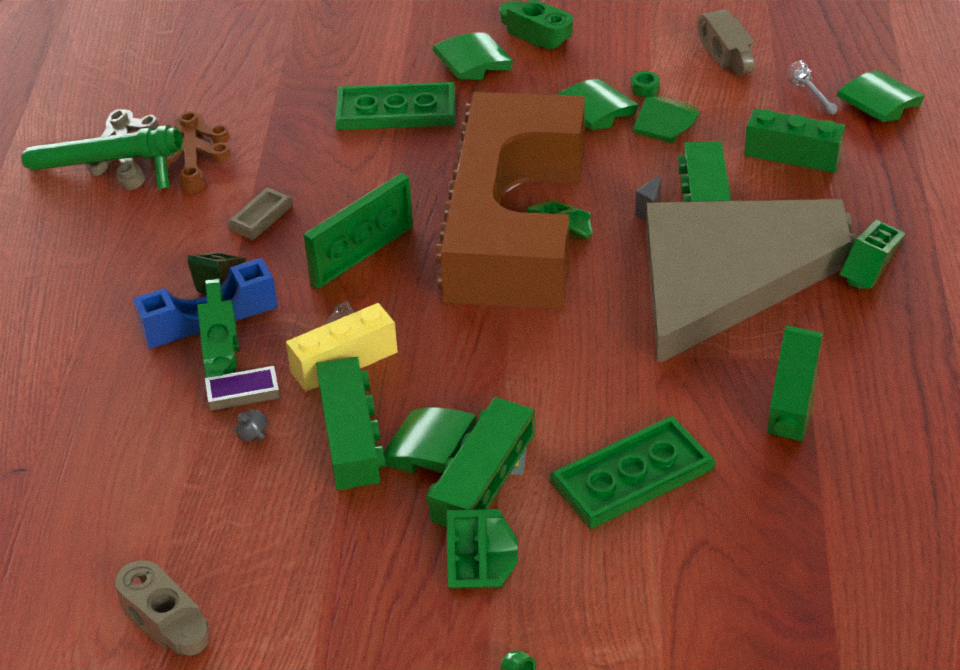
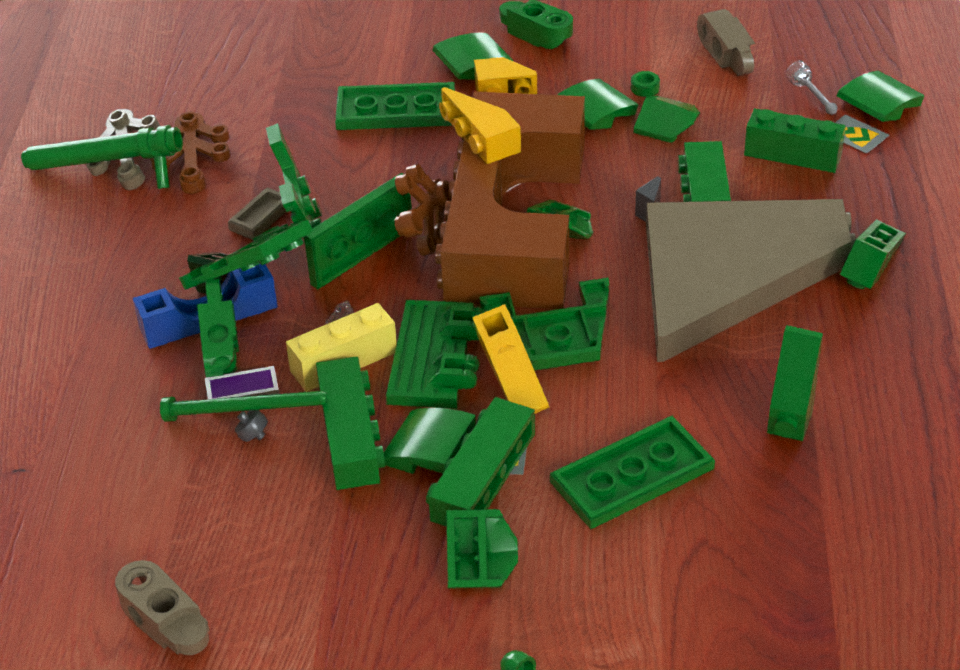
none -> green bar [160,391,328,422]
none -> green wing [179,219,313,290]
none -> green wing [266,123,322,239]
none -> green hinge [386,300,487,409]
none -> dark orange plant [395,164,451,256]
none -> yellow slope [439,87,521,164]
none -> yellow slope [472,304,550,413]
none -> yellow slope [474,57,537,94]
none -> green wing [480,277,609,371]
none -> sticker [835,115,890,154]

